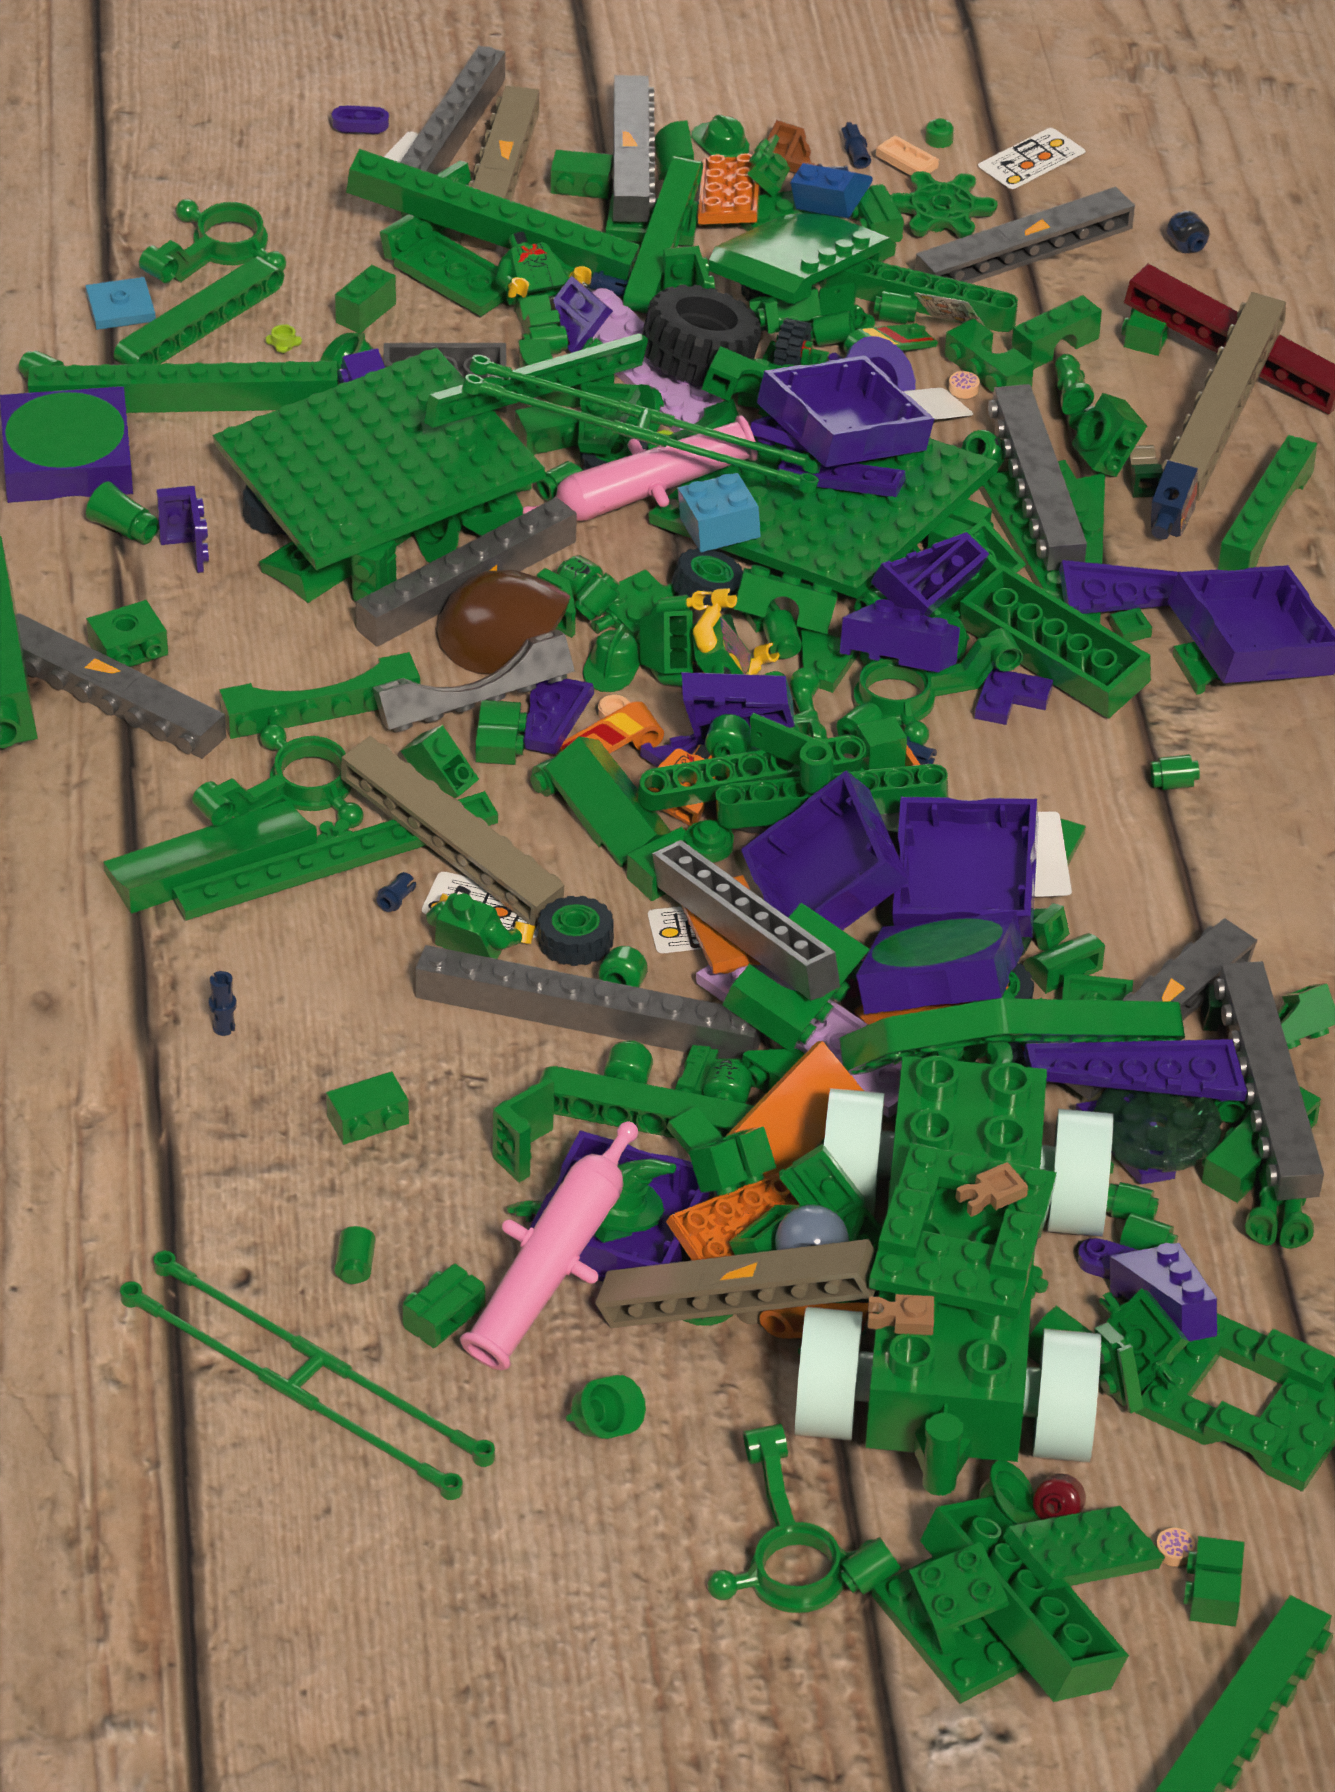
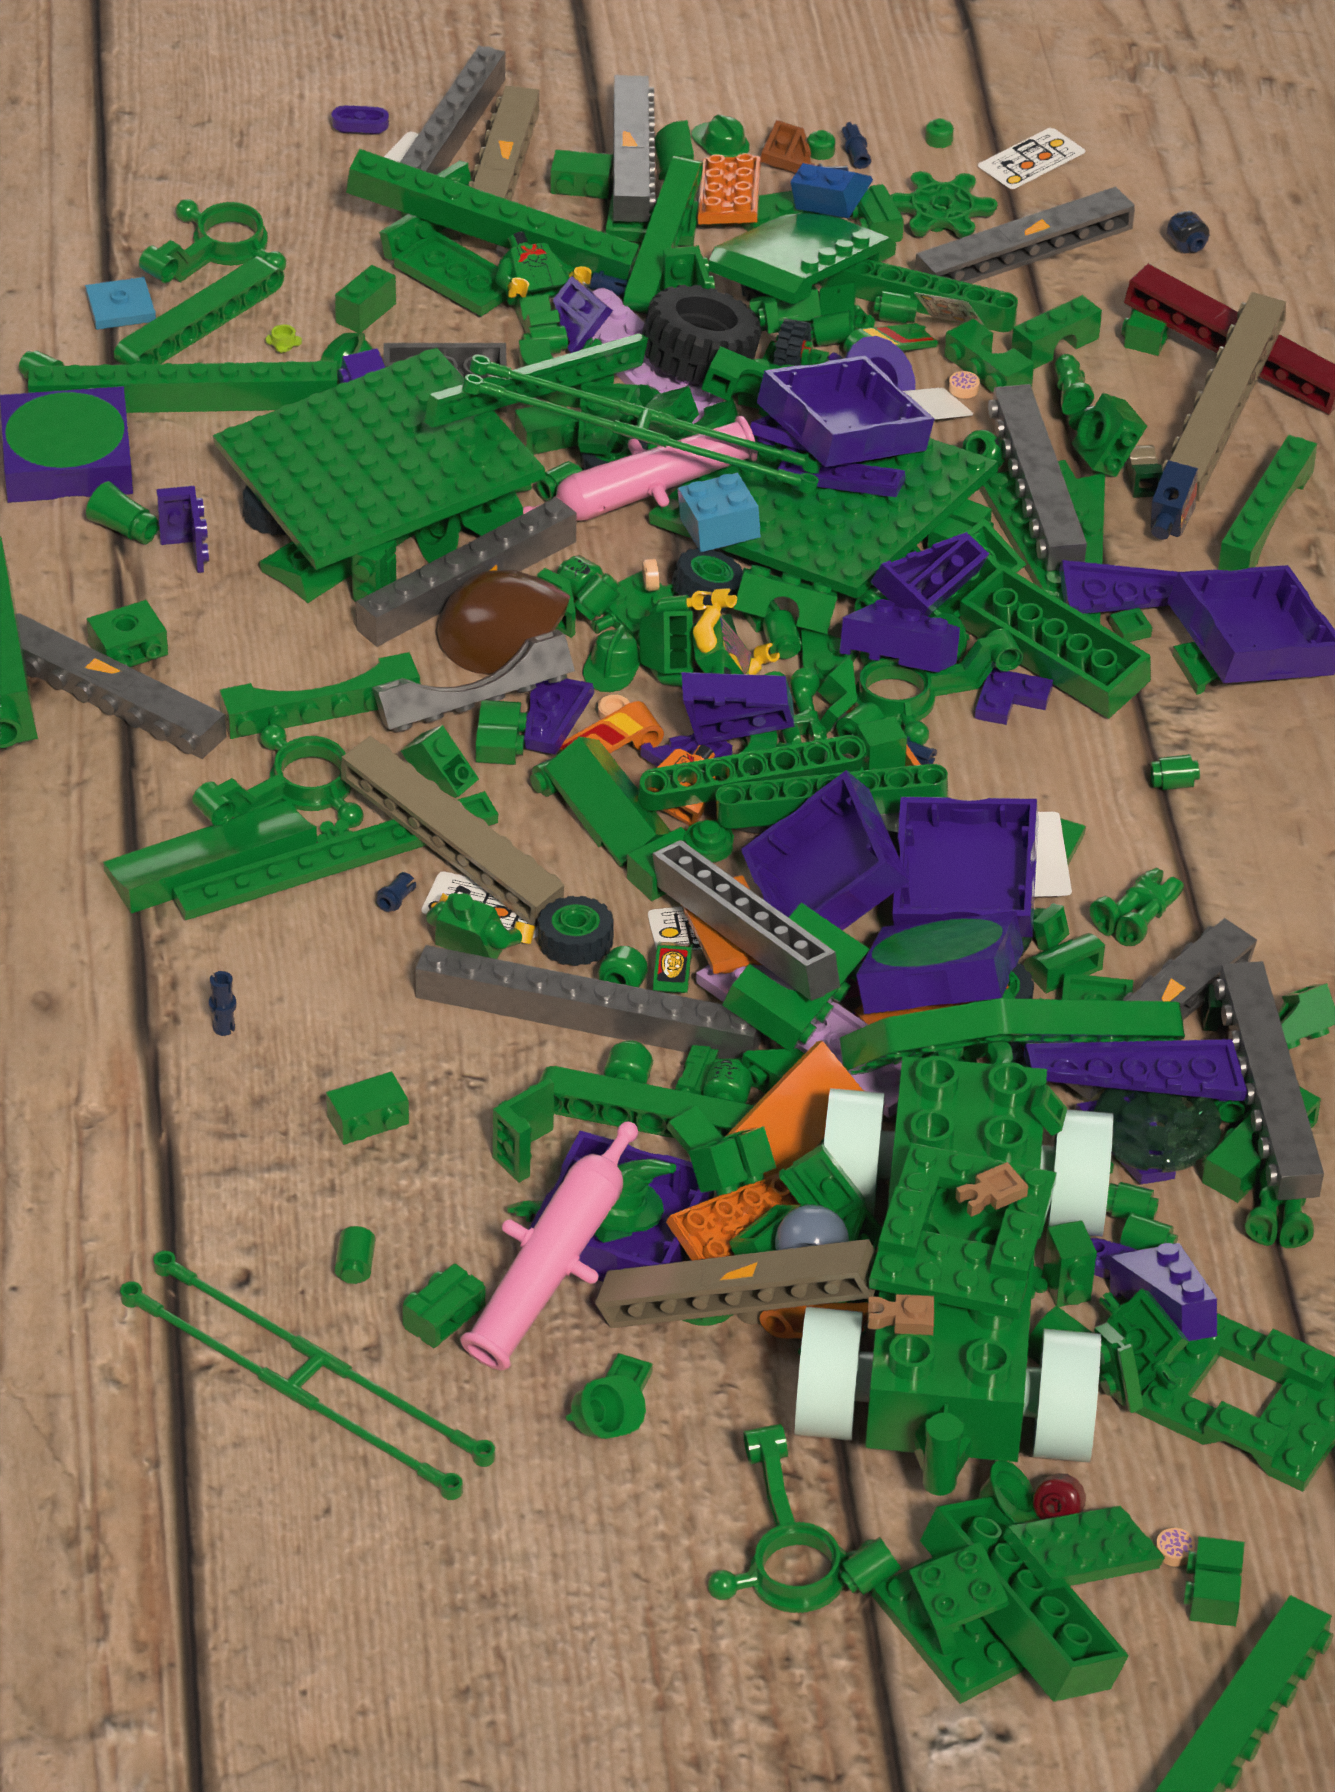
green head [705,714,751,758] -> none
green bracket [747,134,790,197] -> none
green door [750,713,834,794] -> none
light nougat plate [876,135,939,175] -> none
none -> green tile [606,1353,653,1392]
none -> green brick [637,386,699,444]
none -> light nougat tile [642,558,659,592]
none -> slope [653,942,693,993]
none -> green piece [807,130,836,160]
none -> green slope [818,657,857,734]
none -> green tile [1030,1084,1068,1136]
none -> green brick [1042,1220,1097,1307]
none -> green piece [1089,867,1184,946]

